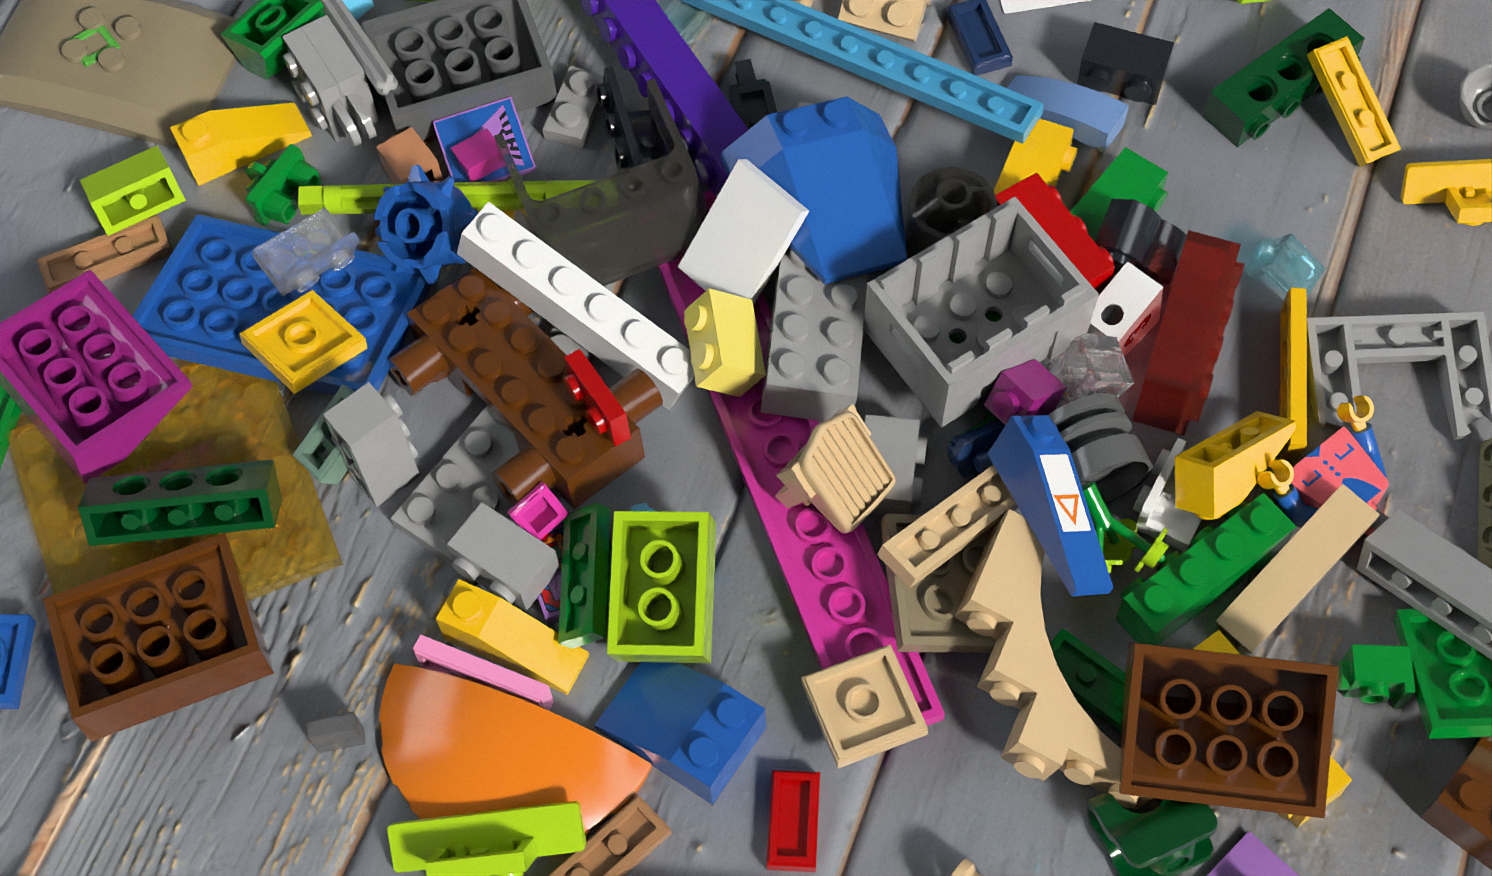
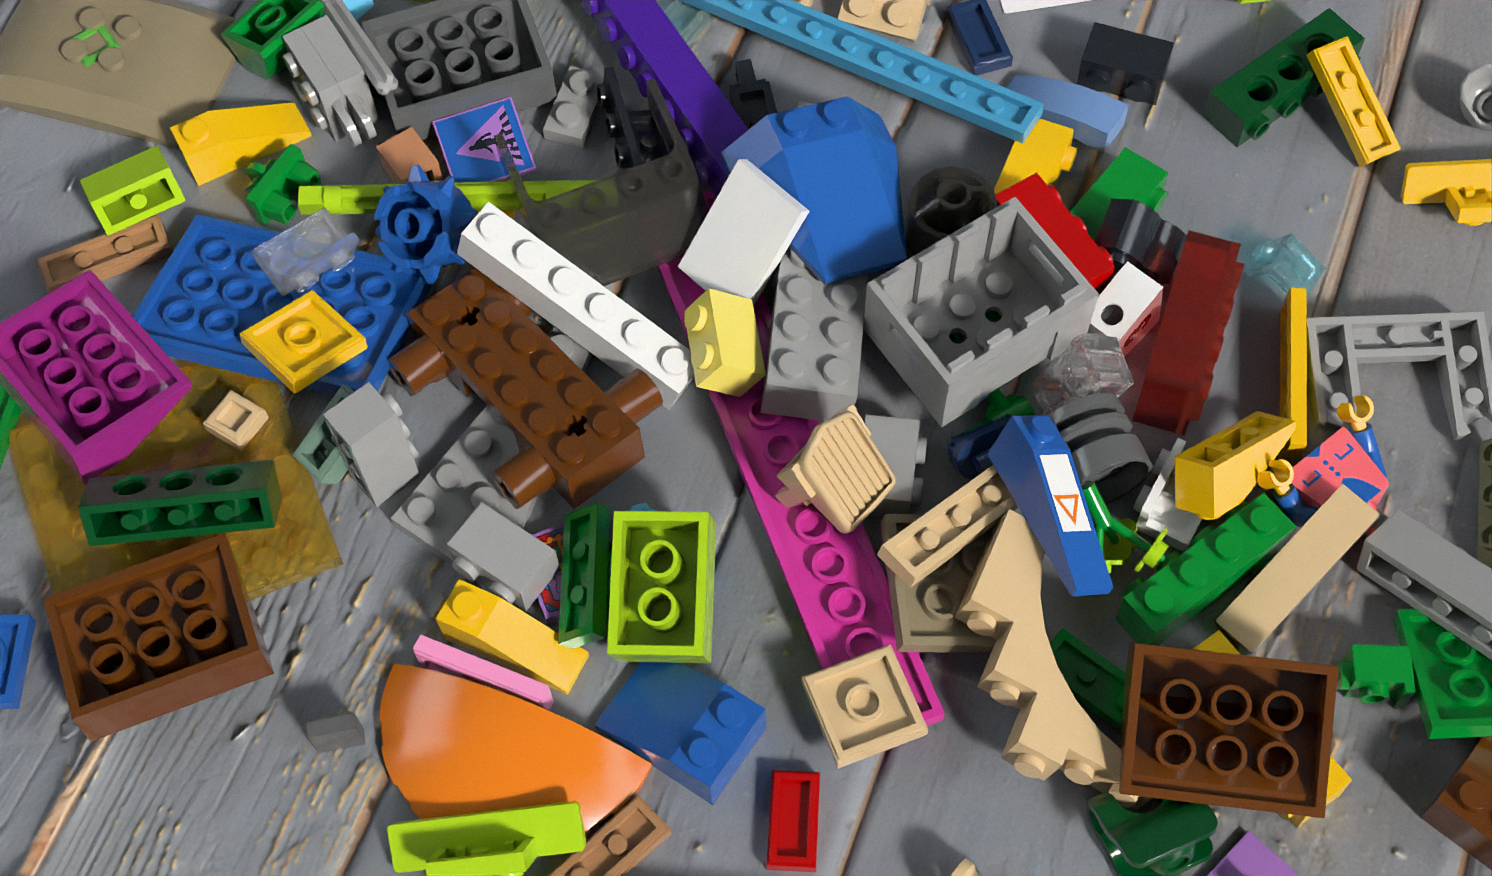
dark pink slope [451,128,508,182] -> none
dark pink slope [507,482,569,540] -> none
red plate [563,349,631,447] -> none
magenta brick [984,359,1067,425] -> none
none -> tan tile [202,390,269,451]

